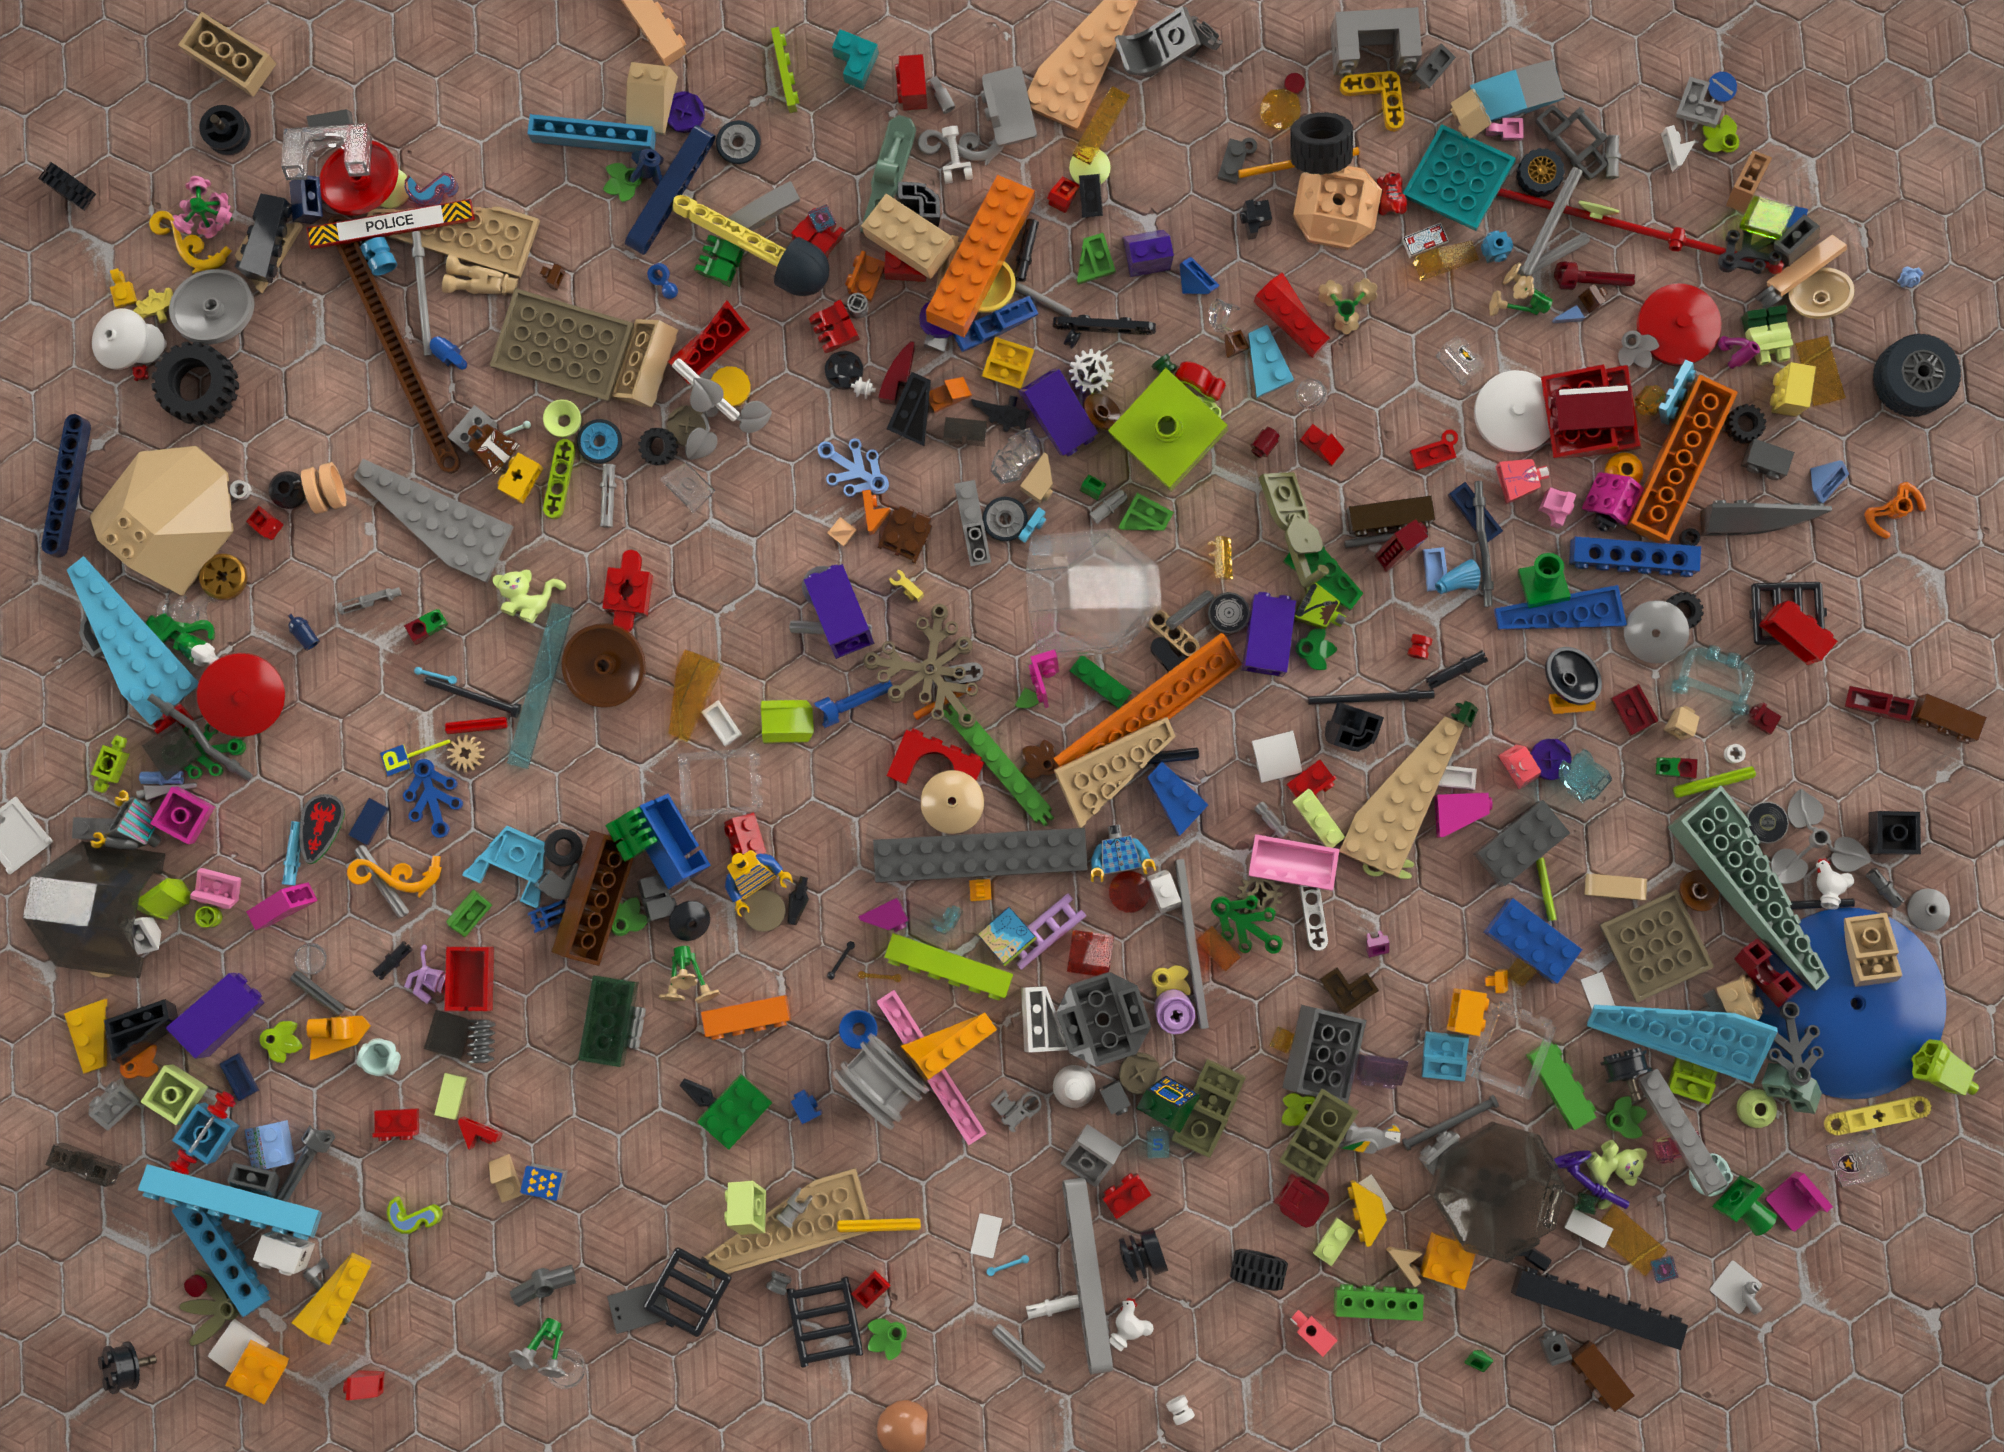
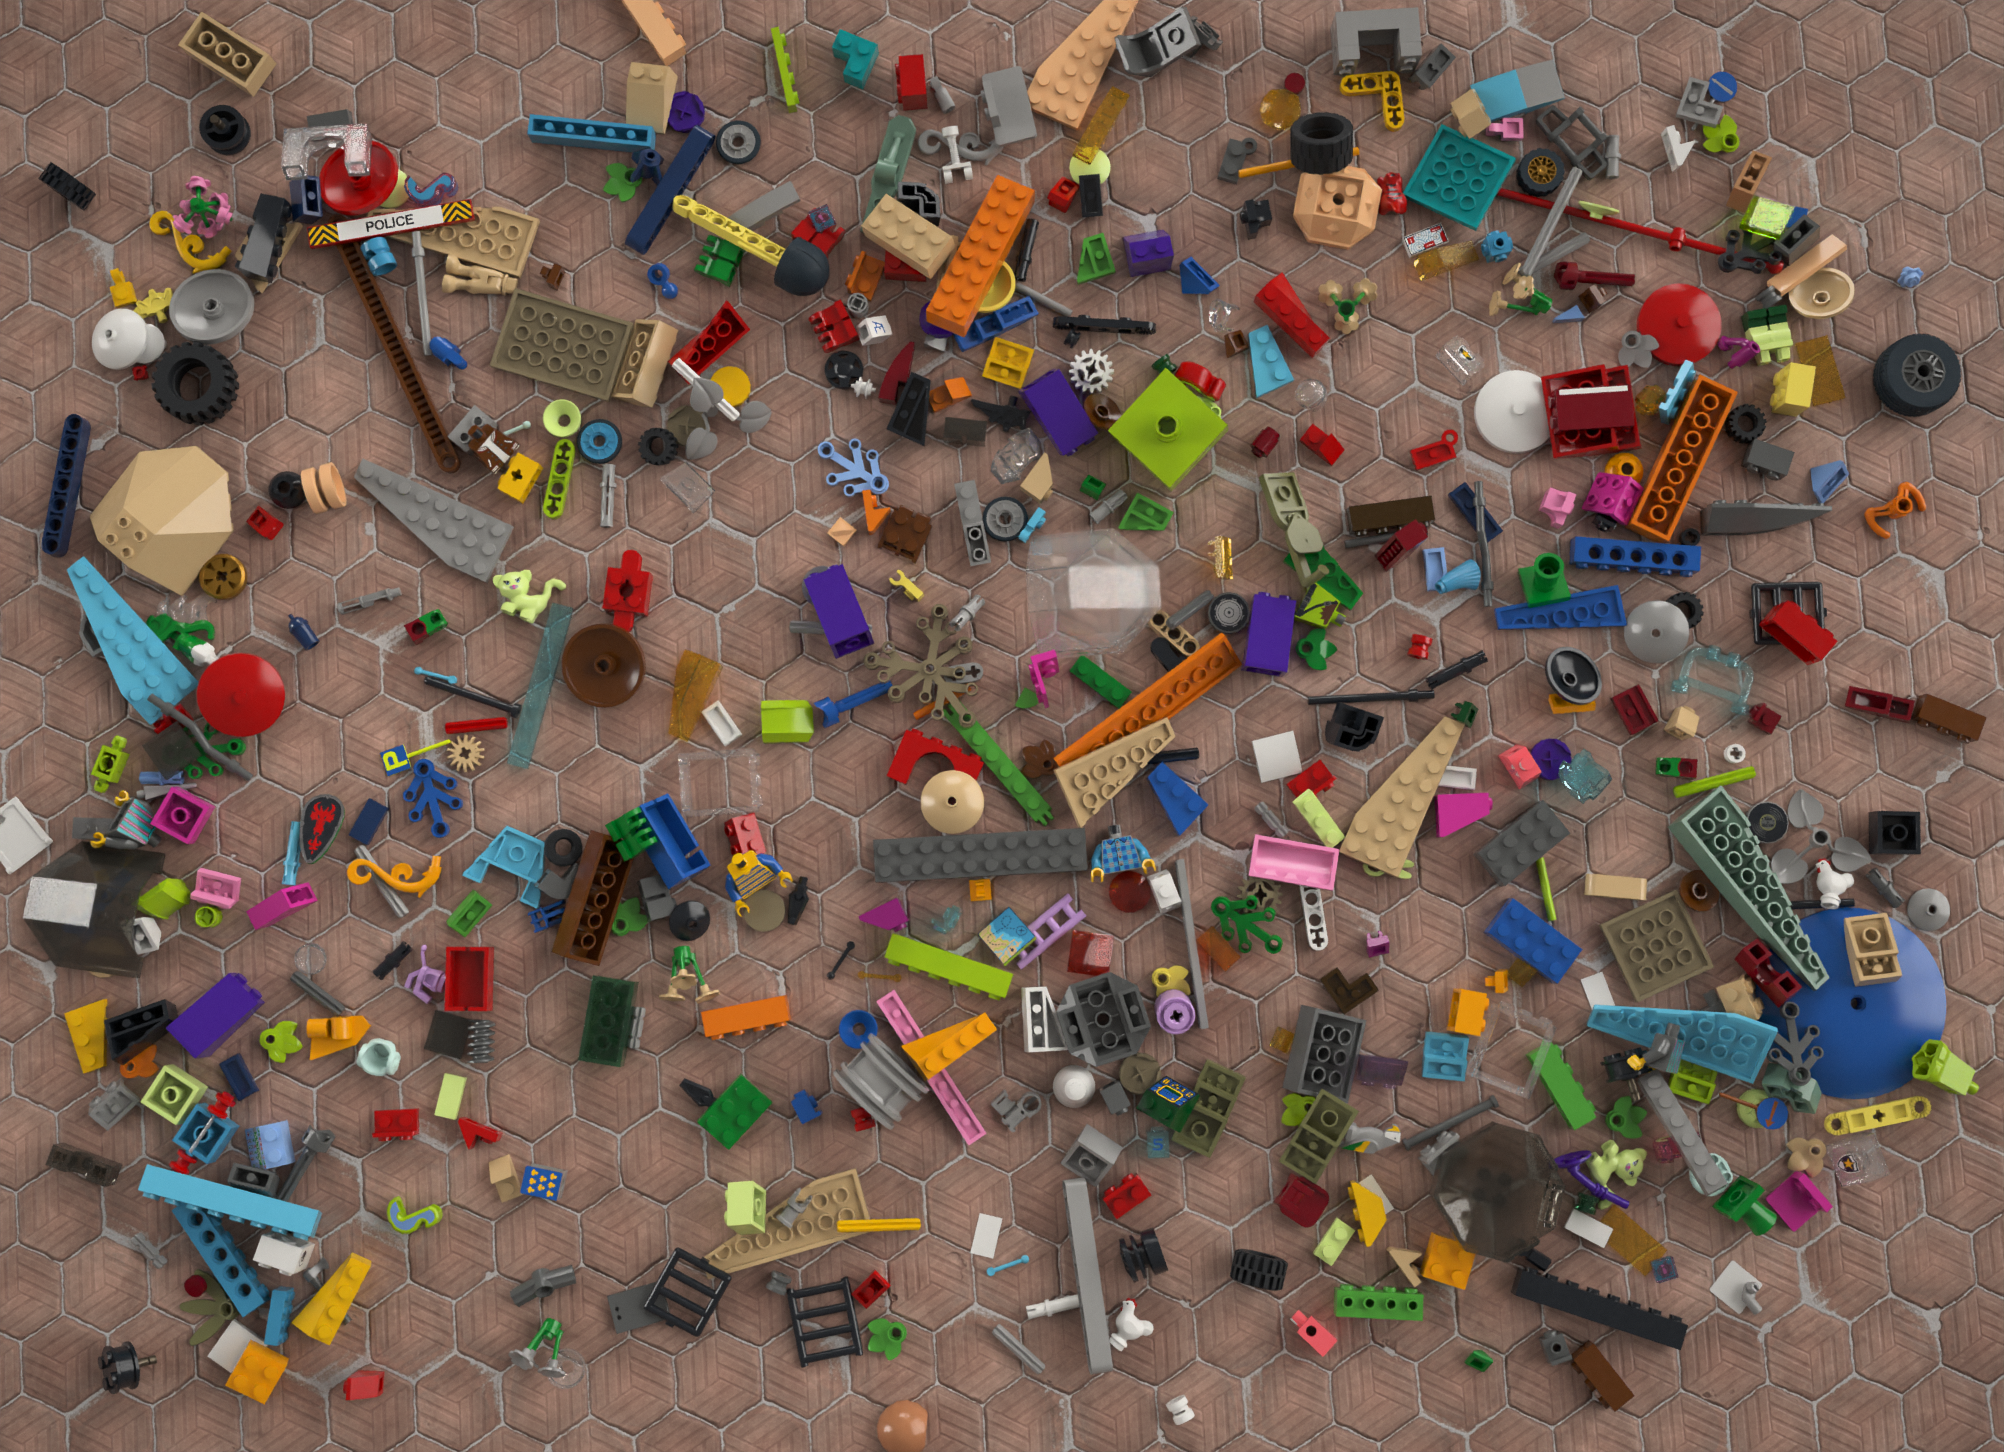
white bush [230,480,252,500] -> none
coral torso [1495,459,1549,504] -> none
none -> light grey axle [131,1233,167,1269]
none -> dark azure piece [264,1286,295,1346]
none -> red wheel [850,1107,876,1132]
none -> white brick [856,315,892,346]
none -> light grey pin [950,595,985,631]
none -> dark grey torso [1627,1022,1685,1074]
none -> blue piece [1719,1092,1788,1130]
none -> tan plate [1786,1137,1826,1178]

